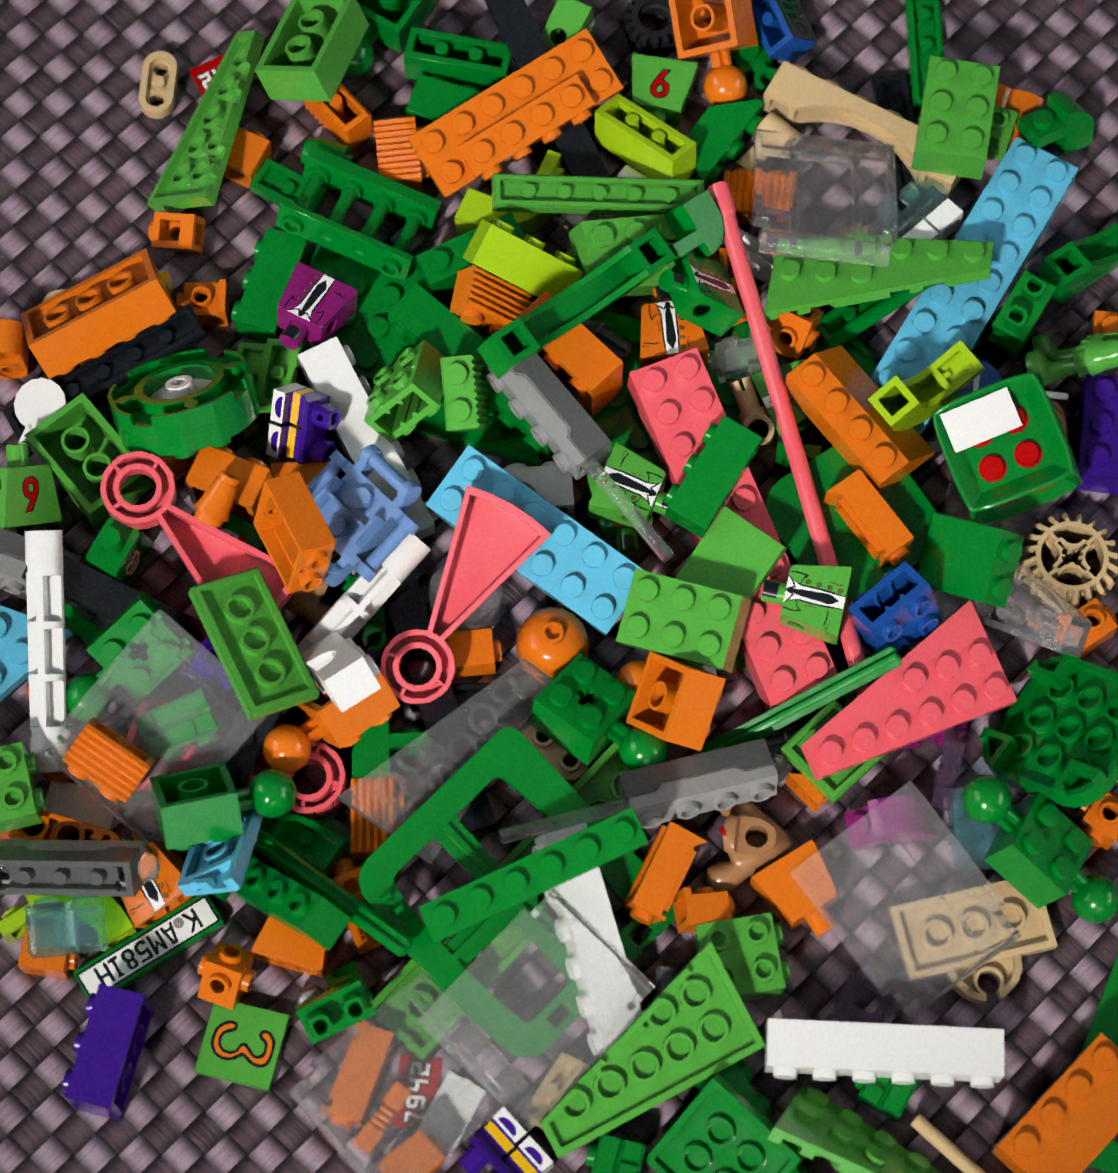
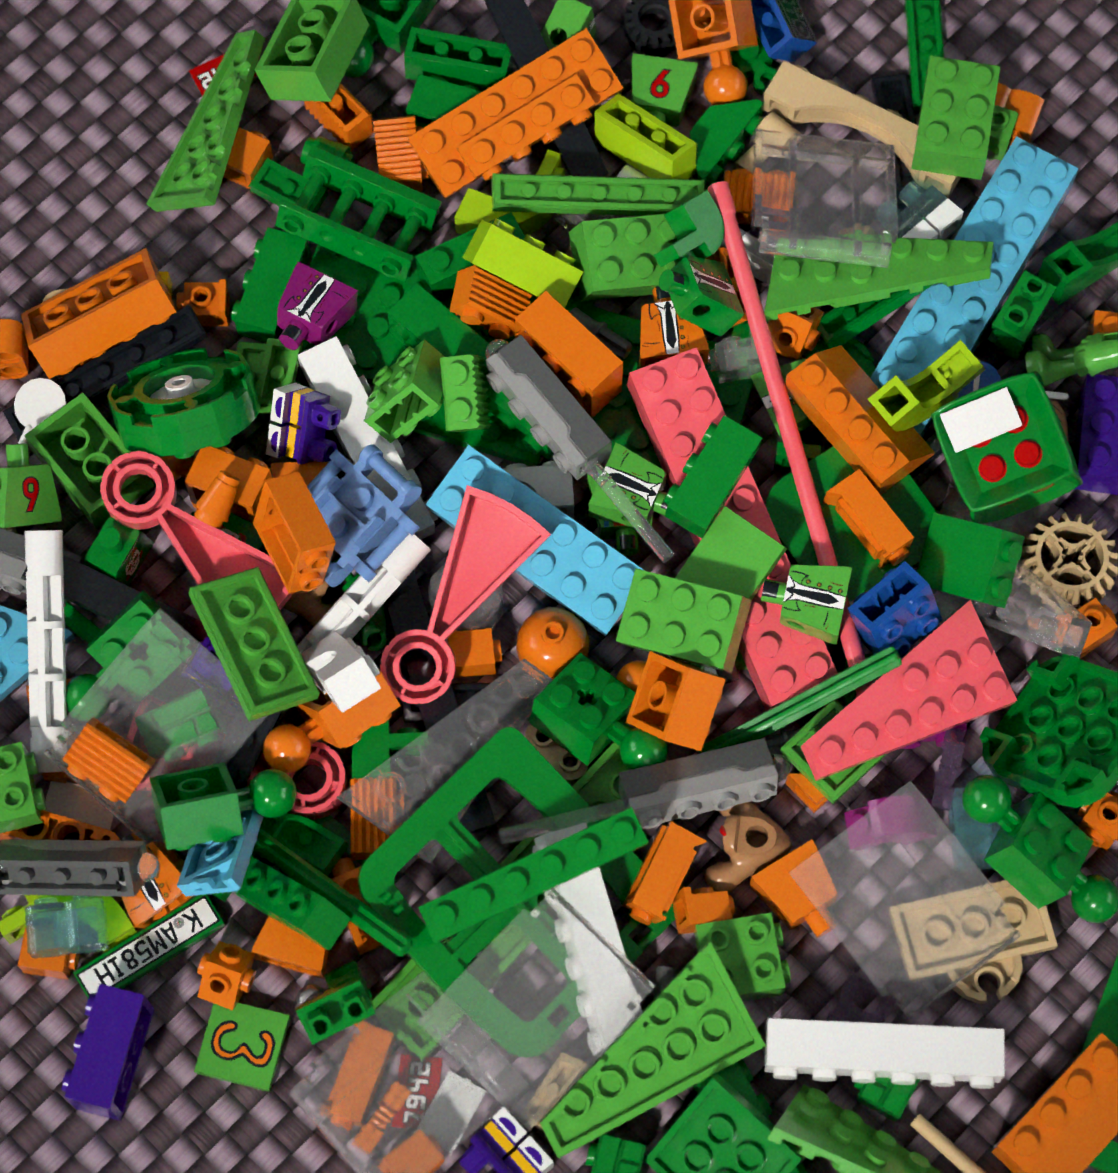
tan plate [139,51,179,119] -> none
orange brick [148,212,206,254] -> none
green arch [477,227,676,379] -> none
tan pin [729,376,775,448] -> none
green brick [1017,92,1094,156] -> none

